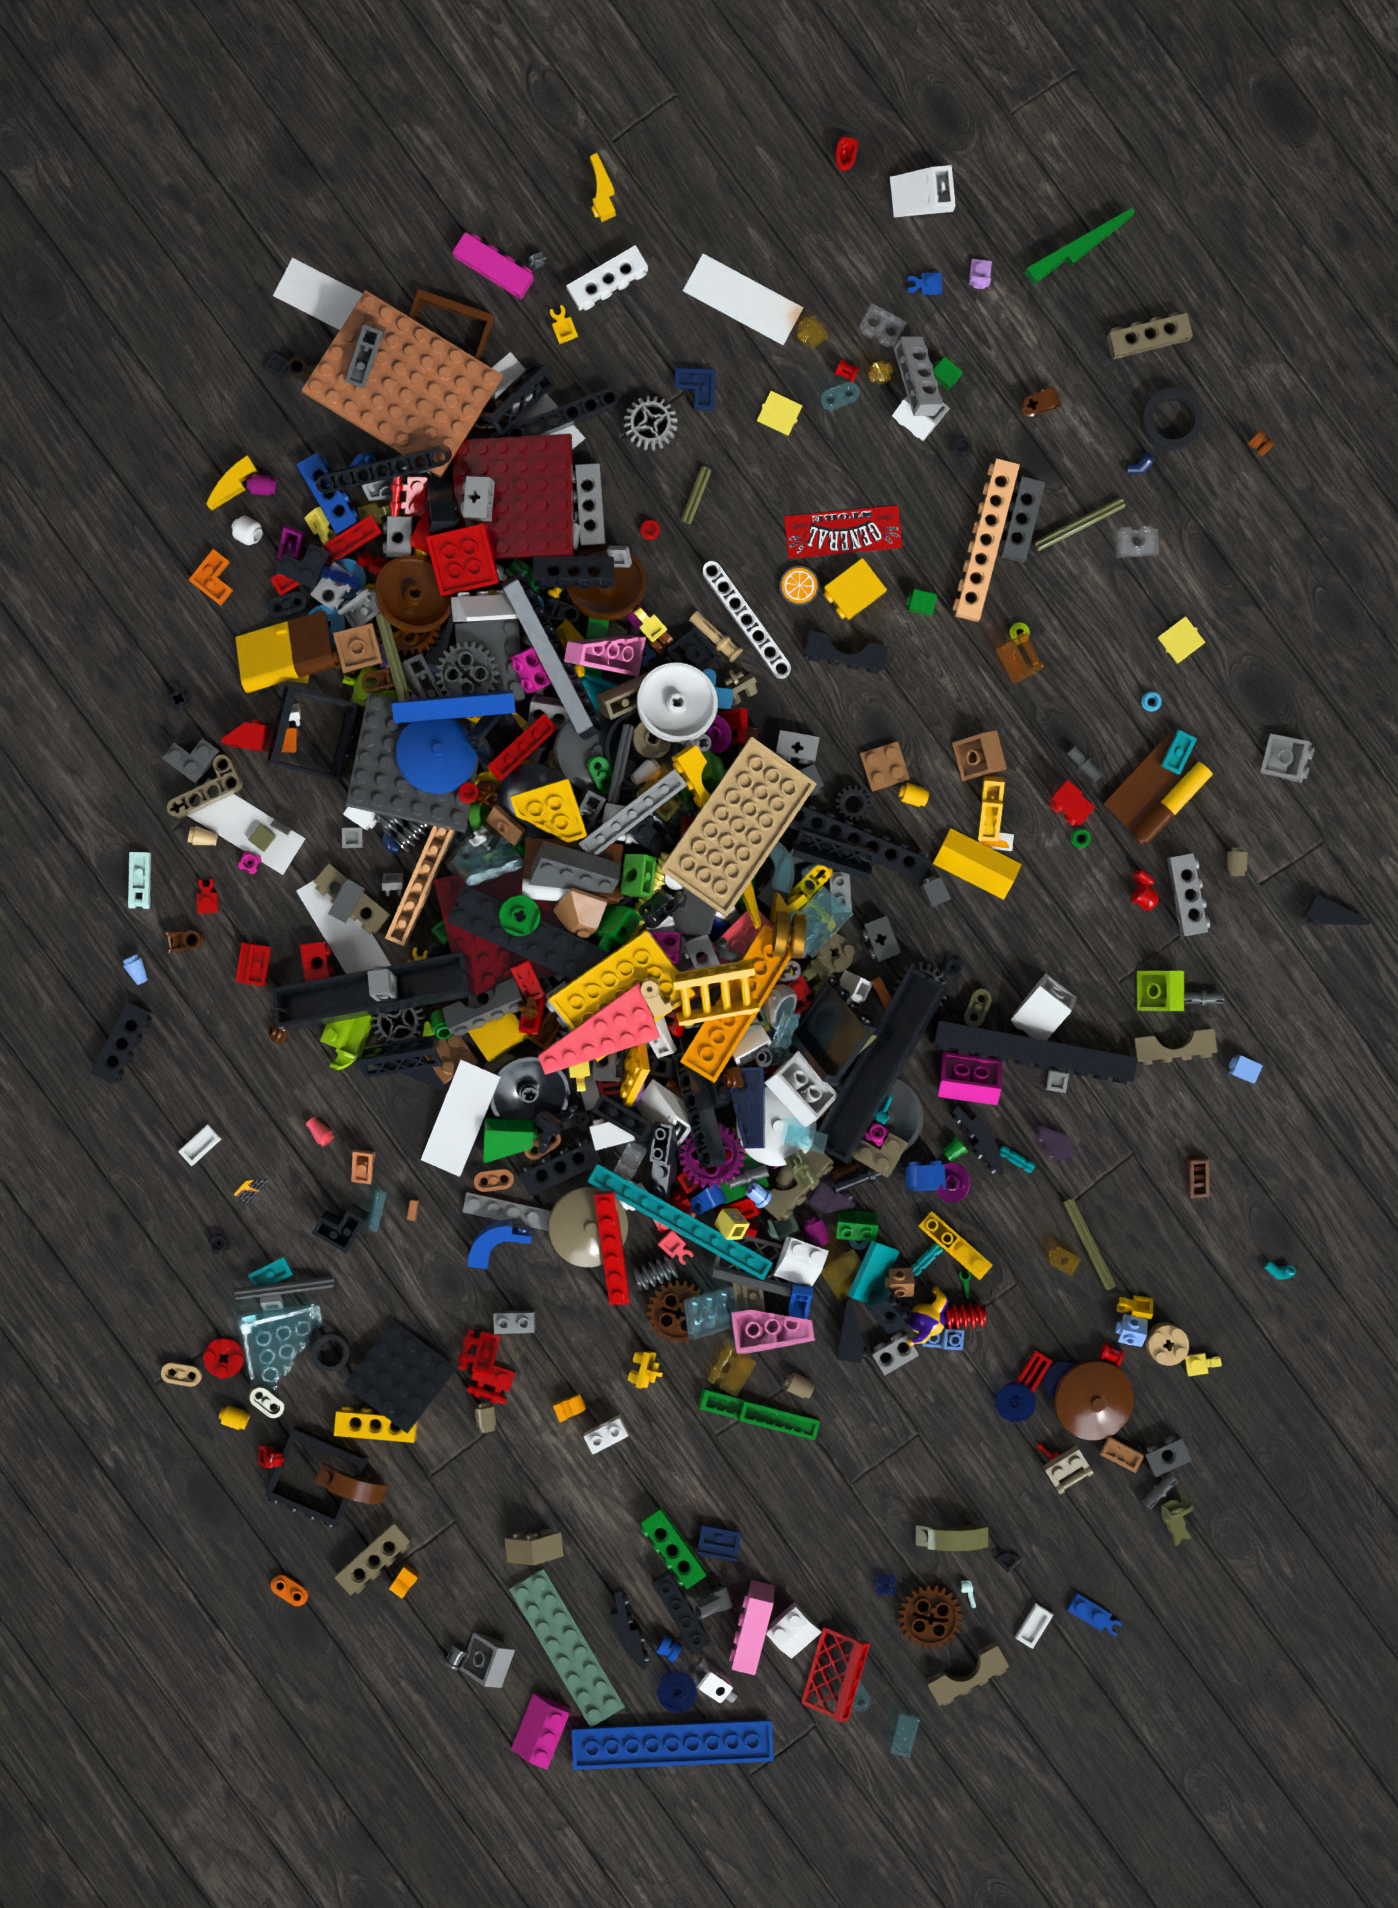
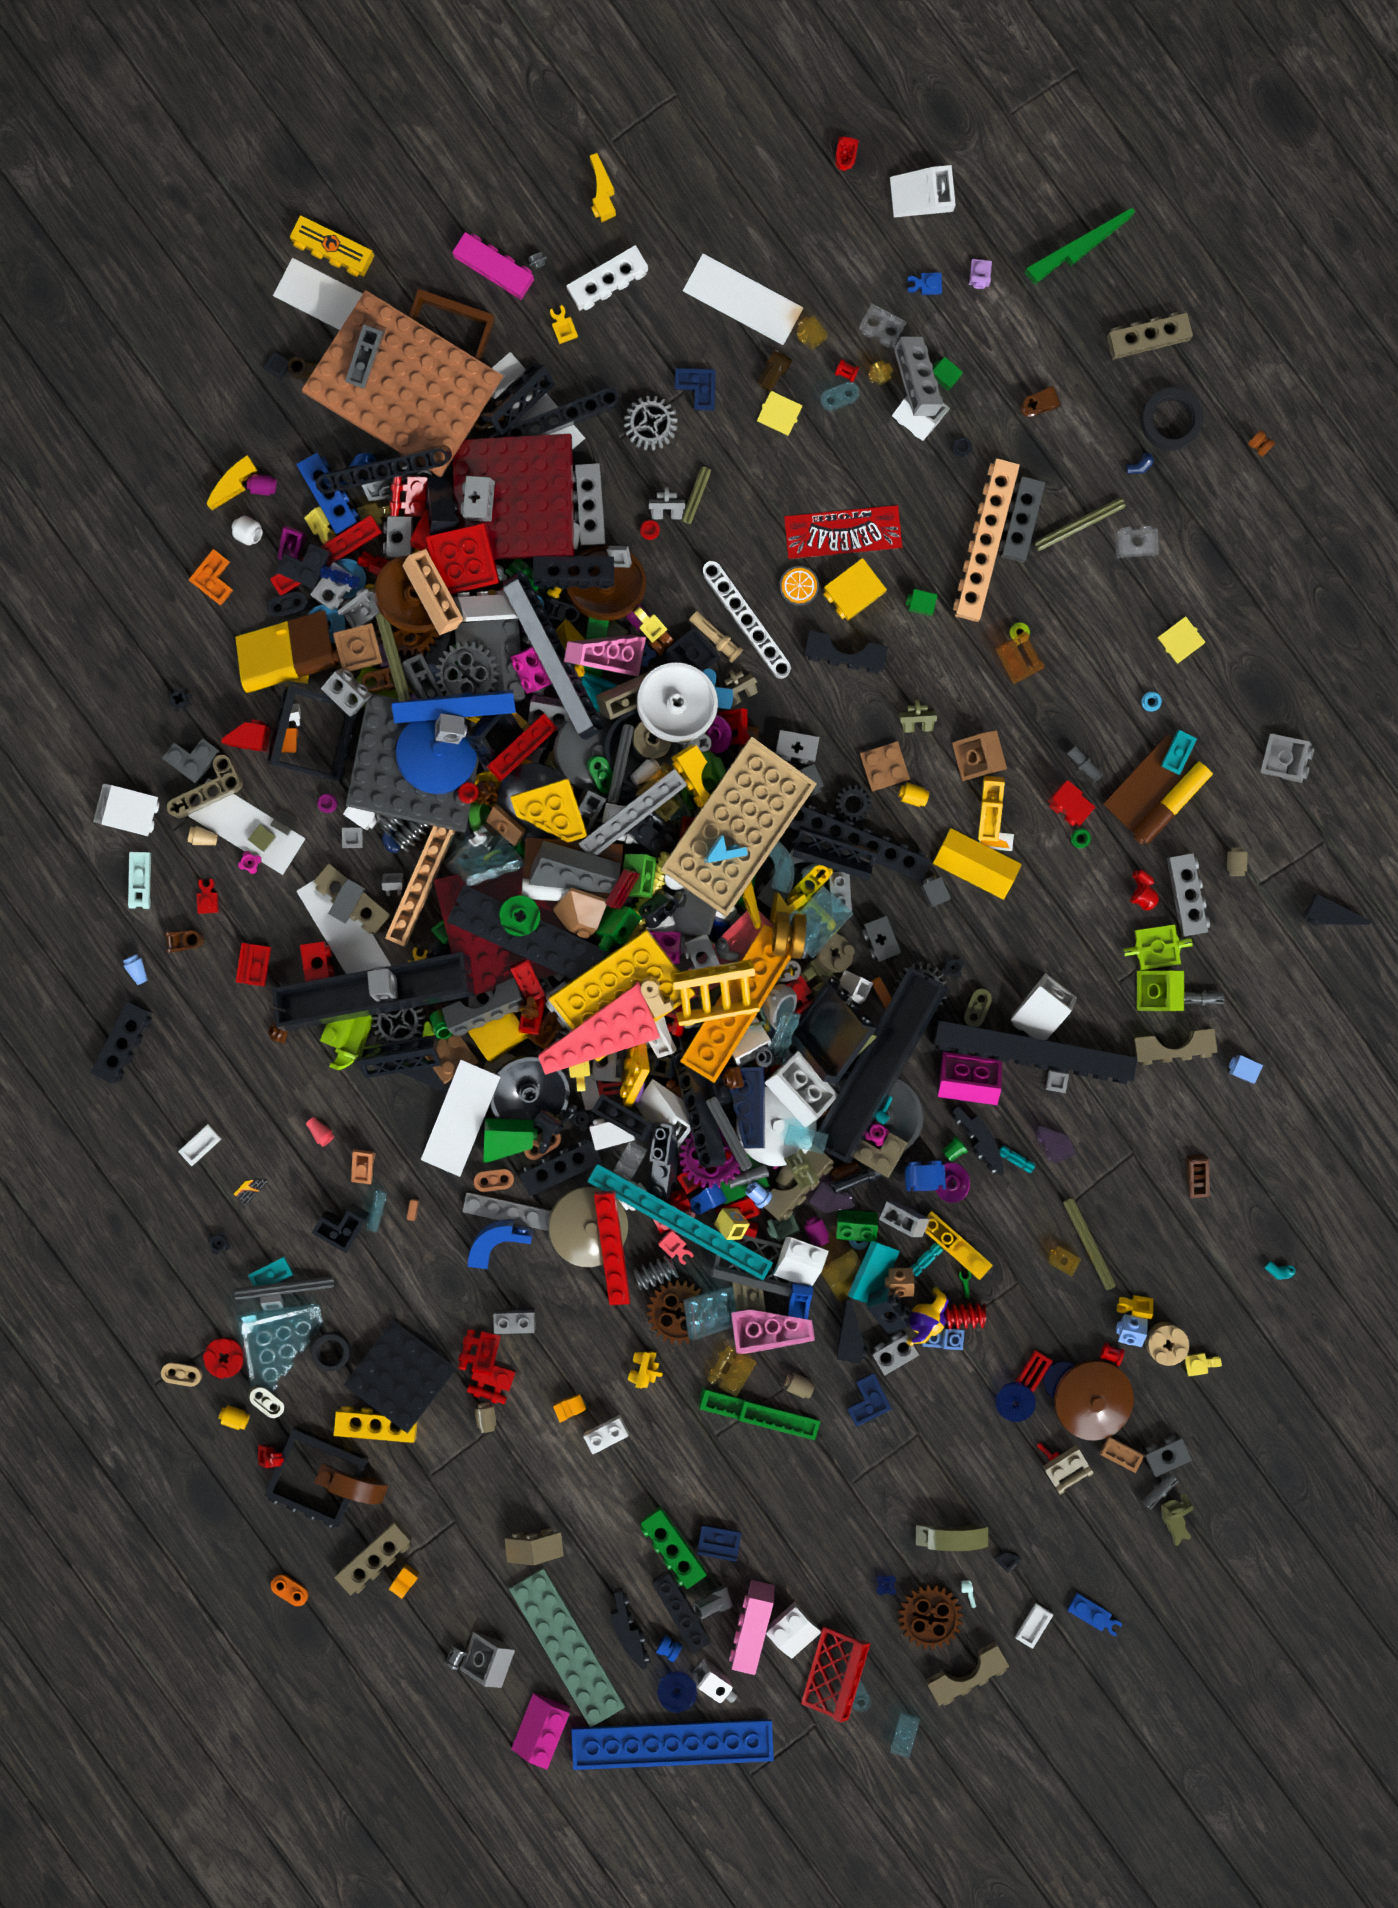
none -> white slope [93,784,159,836]
none -> yellow brick [290,215,374,277]
none -> magenta plate [317,793,338,813]
none -> light grey brick [321,668,372,716]
none -> light nougat brick [402,549,463,635]
none -> light grey brick [435,713,467,744]
none -> dark red tile [605,869,640,909]
none -> light grey hips [649,487,685,519]
none -> medium azure slope [704,835,748,864]
none -> dark grey axle [706,1096,752,1171]
none -> dark brown piece [756,349,793,392]
none -> dark blue plate [847,1372,892,1427]
none -> light grey brick [879,1201,930,1237]
none -> olive hips [899,699,937,733]
none -> lime plate [1123,925,1192,970]

